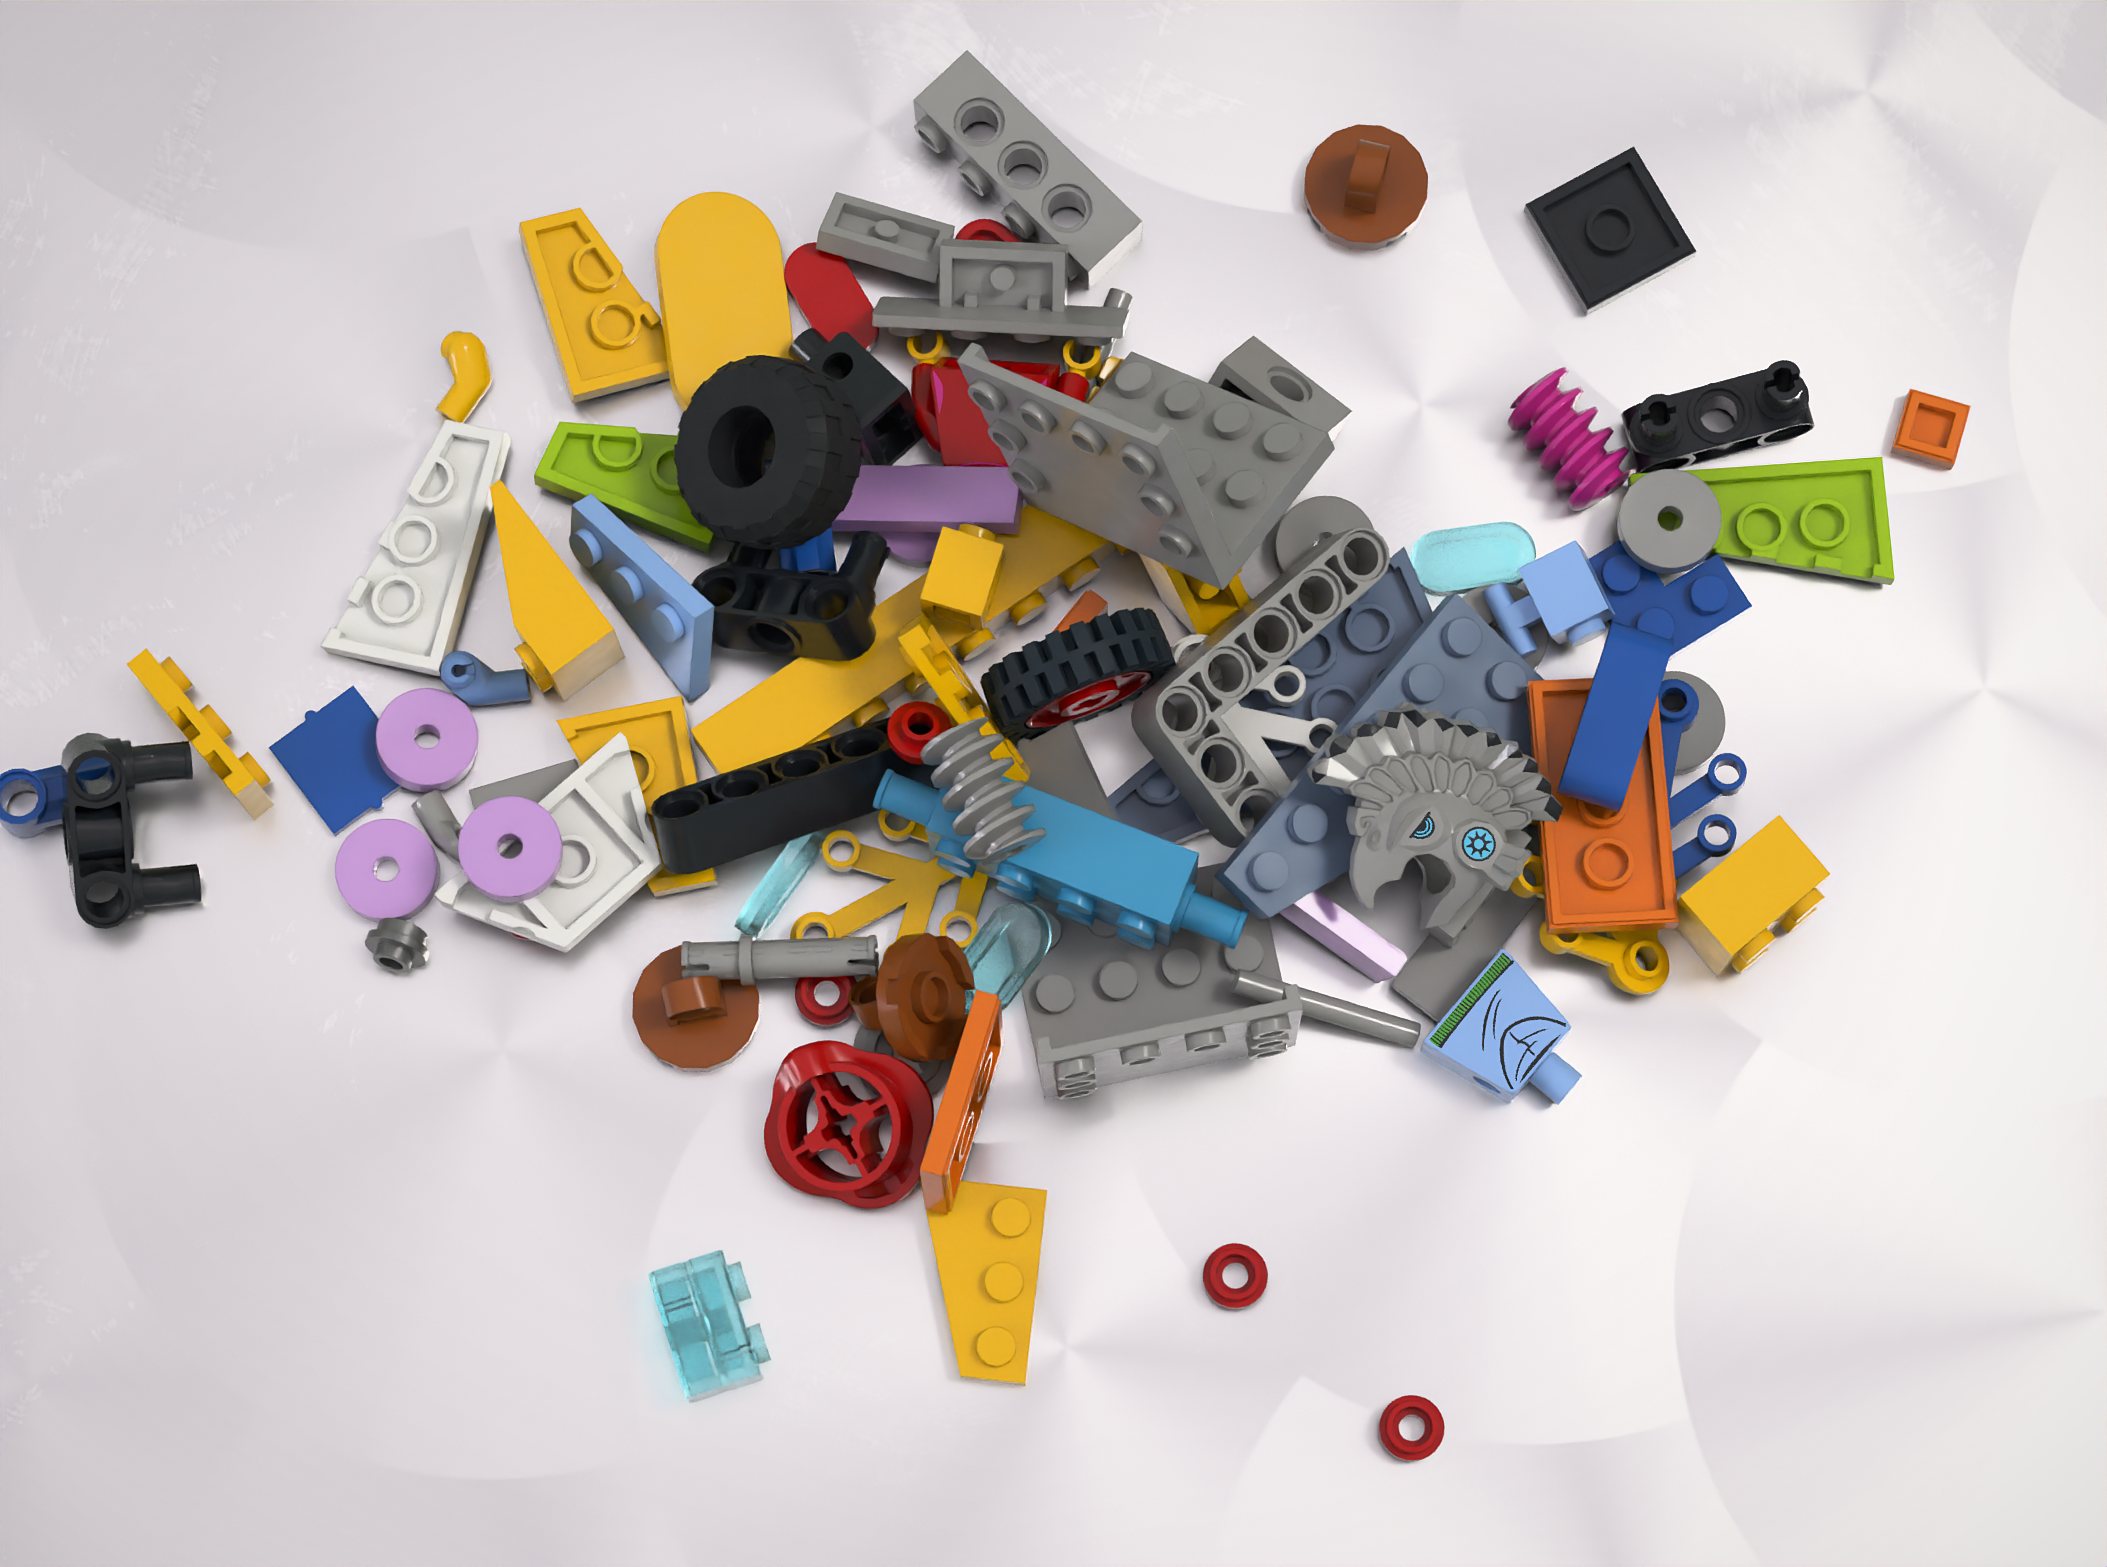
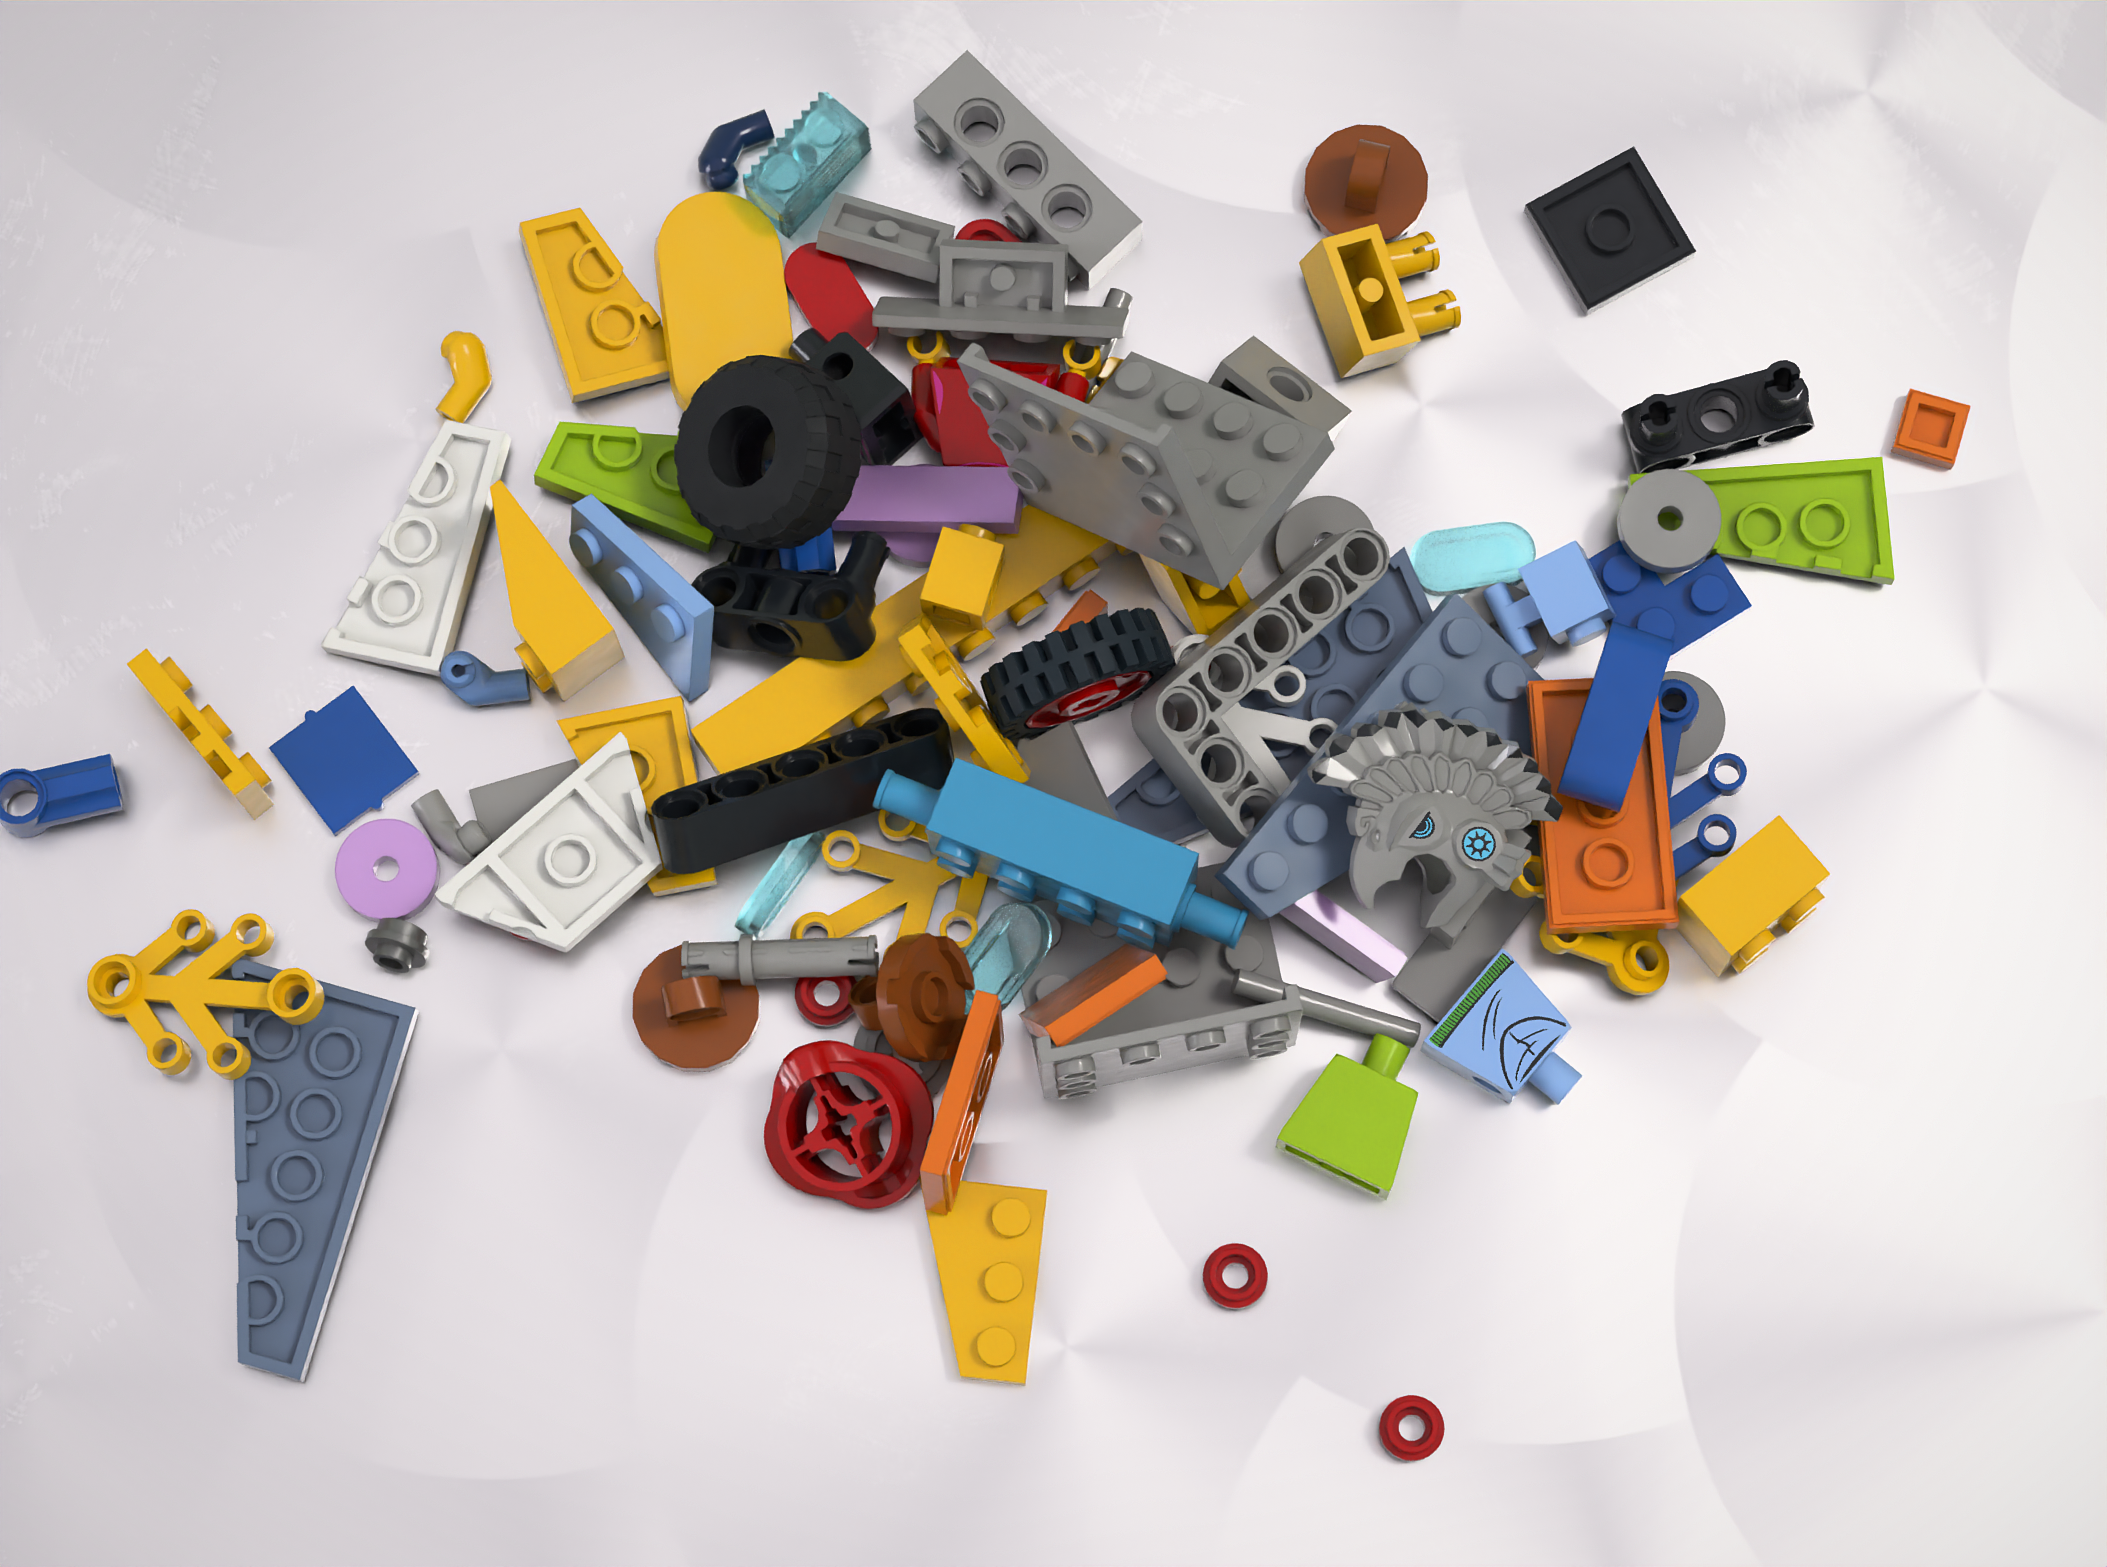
black piece [61,733,201,929] -> none
lavender piece [375,688,478,793] -> none
lavender piece [458,796,563,902] -> none
clear light blue brick [648,1250,771,1403] -> none
red plate [887,701,952,764] -> none
light grey piece [920,716,1047,865] -> none
dark pink piece [1508,367,1638,511] -> none
none -> yellow plant [87,909,324,1080]
none -> sand blue wing [232,958,419,1382]
none -> dark blue arm [698,109,775,190]
none -> clear light blue brick [743,92,872,238]
none -> orange tile [1018,944,1168,1047]
none -> lime torso [1276,1033,1419,1200]
none -> yellow brick [1299,224,1461,378]

